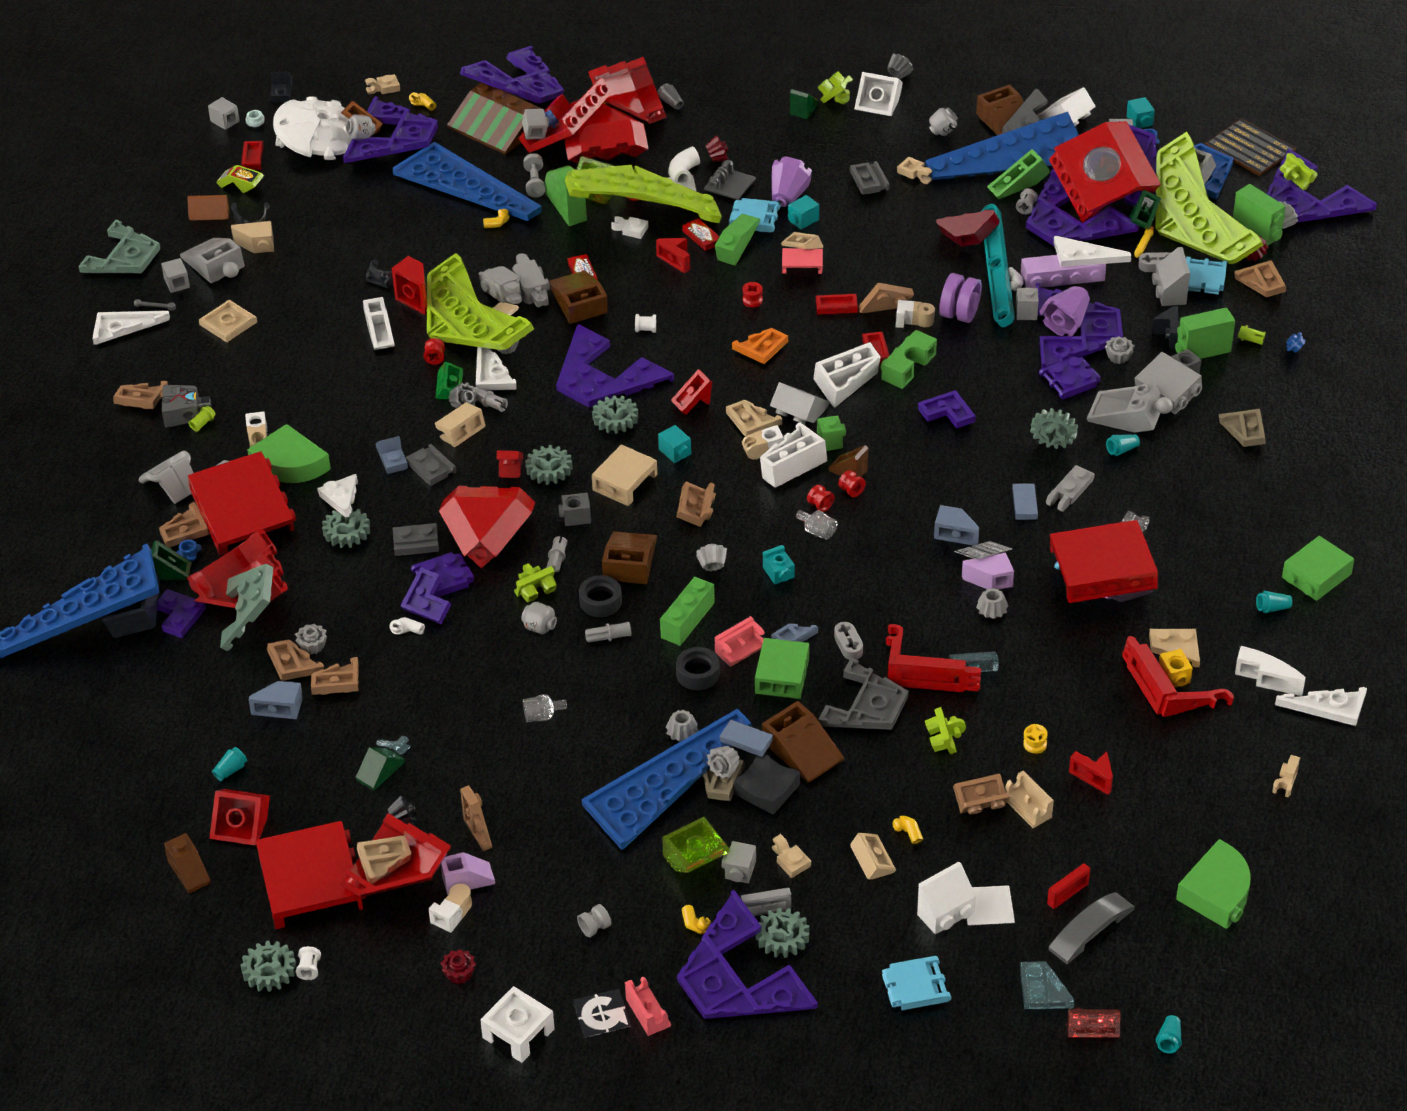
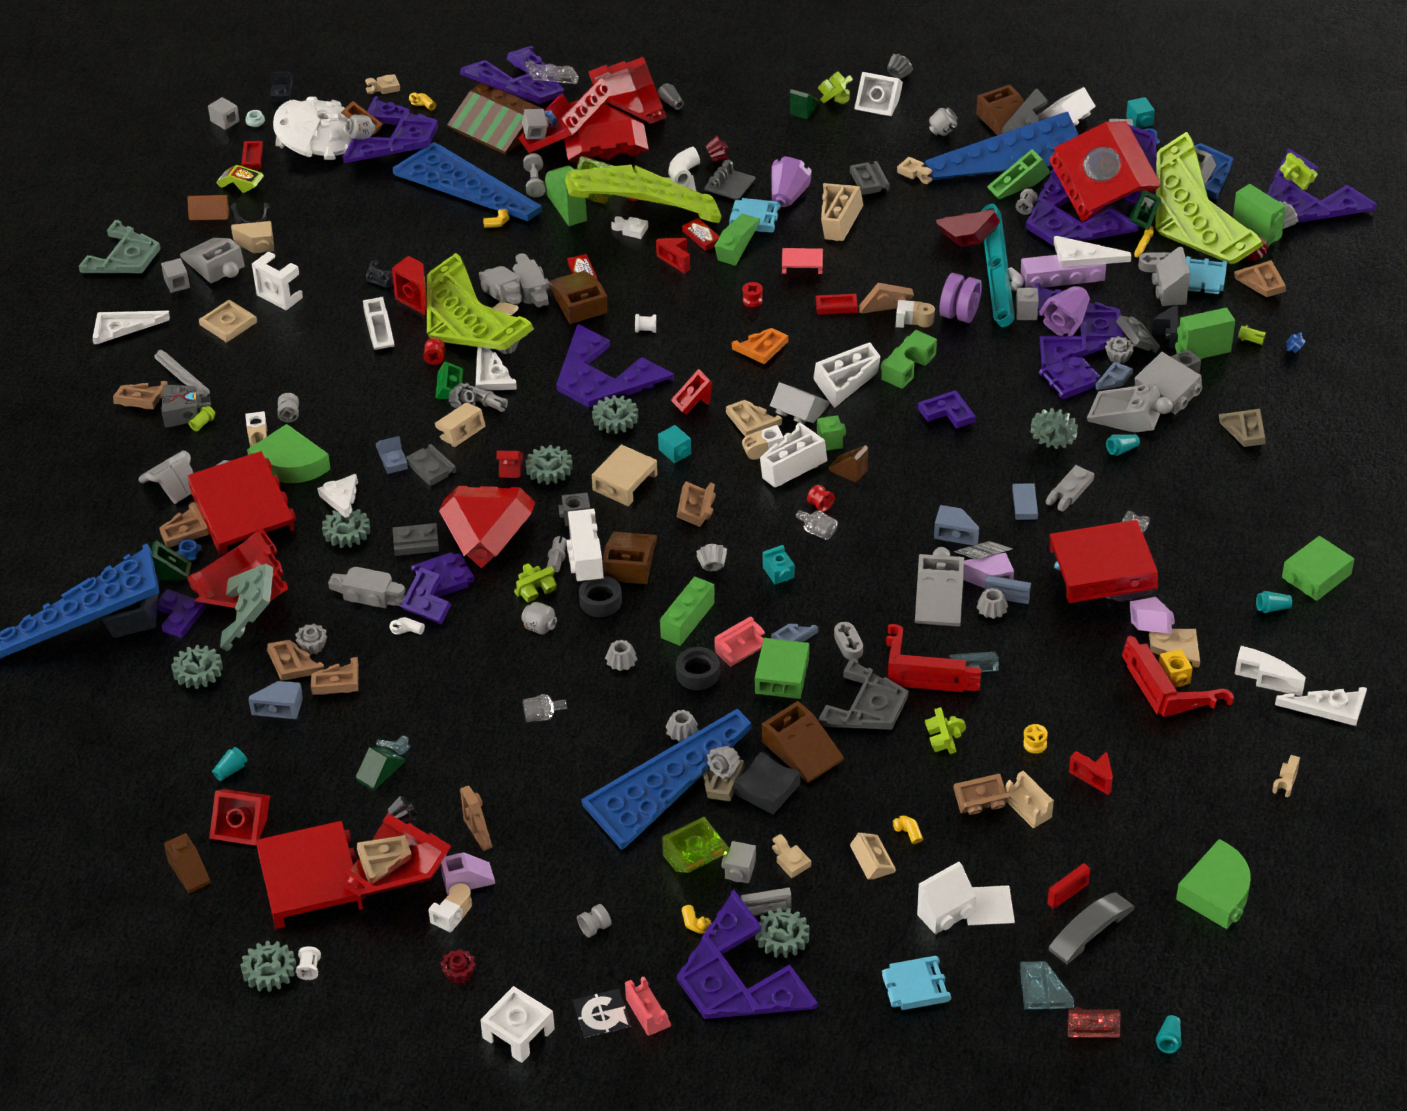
dark grey hinge [134,299,176,311] -> none
light grey axle [585,622,631,642] -> none
sand blue tile [720,720,773,757] -> none
tan slope [781,232,823,249] -> none
teal brick [788,195,819,229] -> none
red wheel [838,470,866,497] -> none
red tile [862,332,890,365] -> none
piece [1205,118,1296,176] -> none
none -> light grey axle [155,350,210,397]
none -> sand green gear [171,645,223,689]
none -> white panel [252,251,303,310]
none -> light grey wheel [278,393,299,422]
none -> light grey hinge [328,567,405,608]
none -> clear plate [525,60,579,84]
none -> white wedge [566,509,604,581]
none -> light grey piece [605,640,638,671]
none -> tan wedge [821,183,863,241]
none -> light grey slope [915,547,964,626]
none -> sand blue tile [985,575,1031,604]
none -> sand blue tile [1096,361,1133,390]
none -> dark grey plate [1116,315,1160,353]
none -> lavender slope [1130,597,1174,634]

